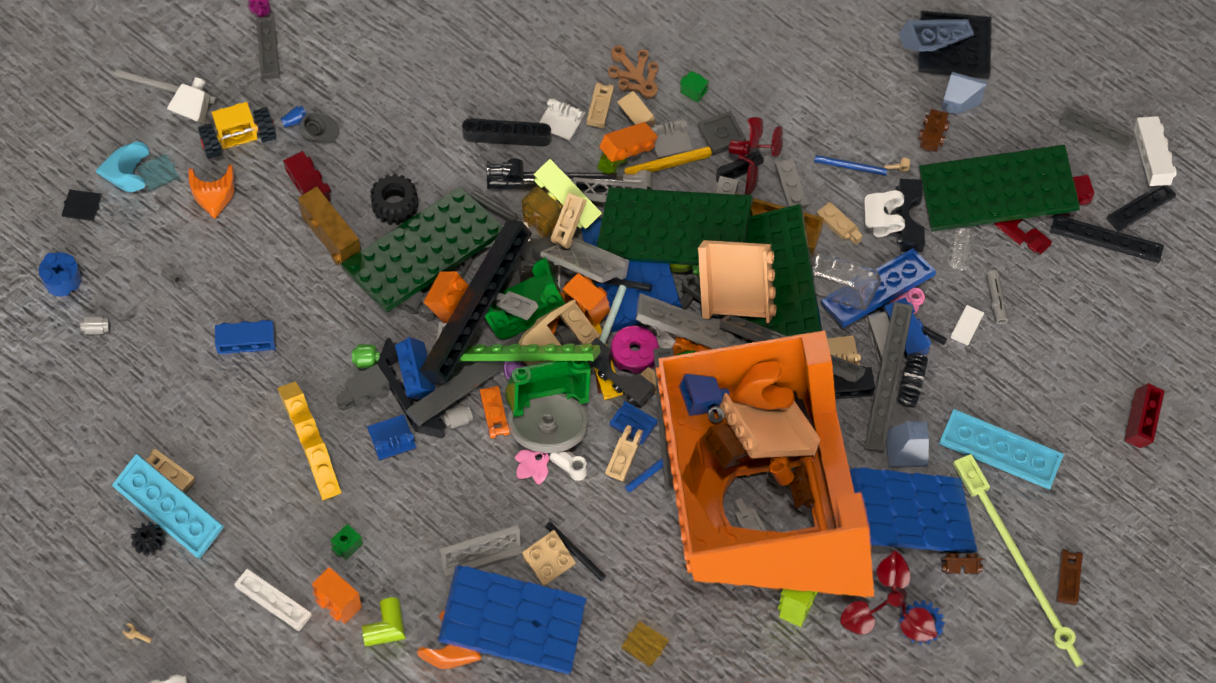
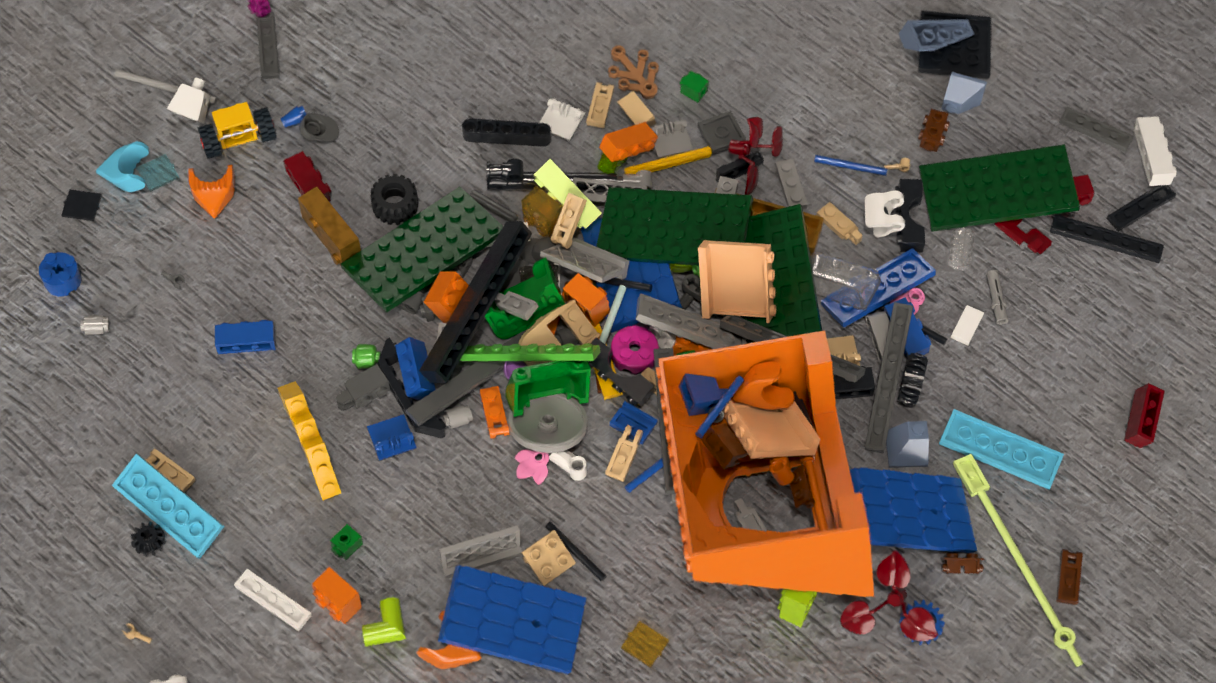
none -> blue bar [695,376,744,438]

